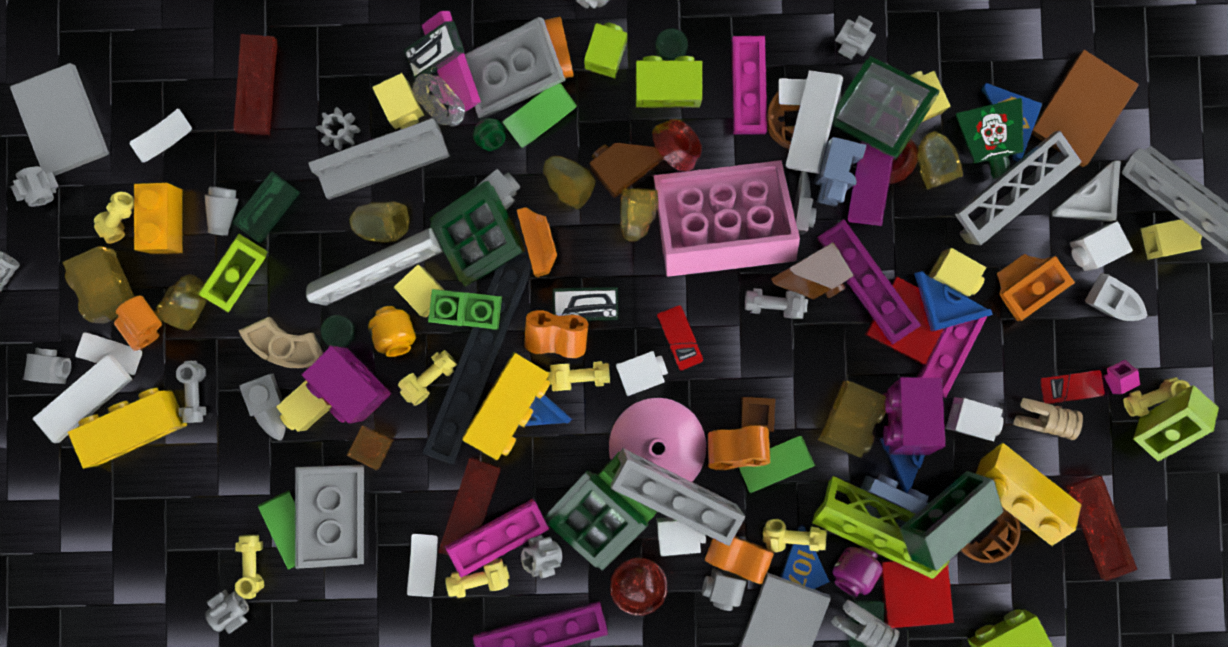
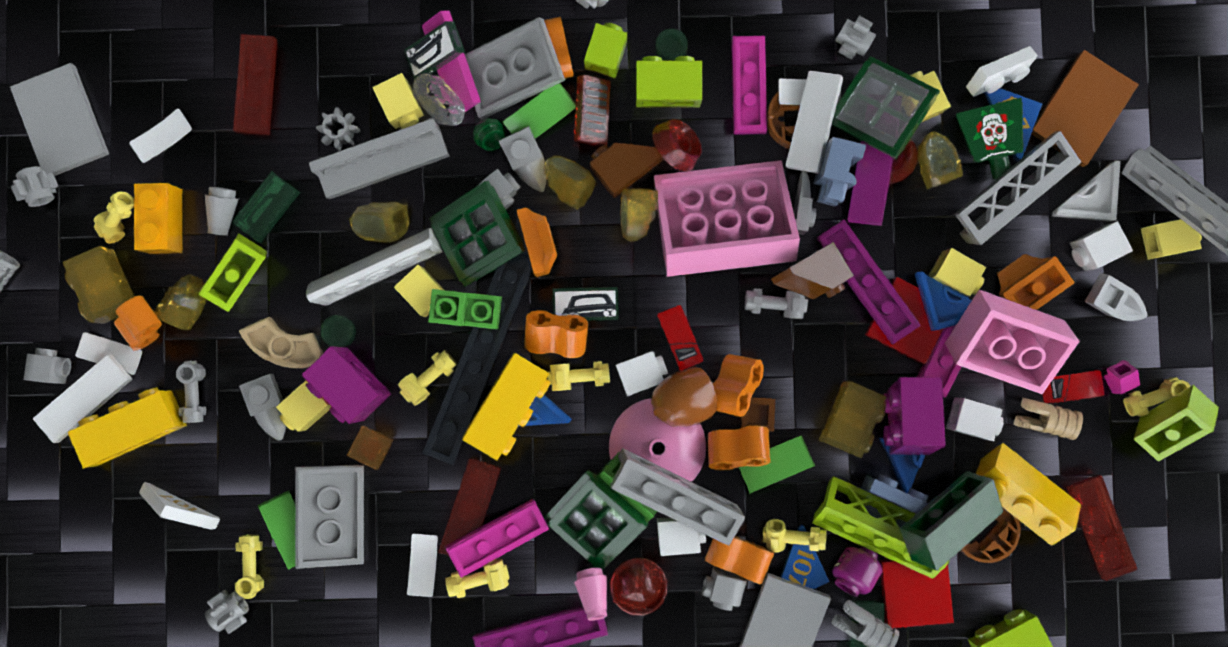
light orange head [368,306,416,357] -> none
light grey gear [521,535,562,579] -> none
none -> white tile [139,482,220,530]
none -> light grey plate [499,126,547,192]
none -> clear red tile [574,75,611,146]
none -> bright pink cone [574,568,607,620]
none -> dark orange piece [651,367,717,427]
none -> orange axle [713,354,764,417]
none -> bright pink brick [945,290,1080,394]
none -> white plate [966,46,1038,97]

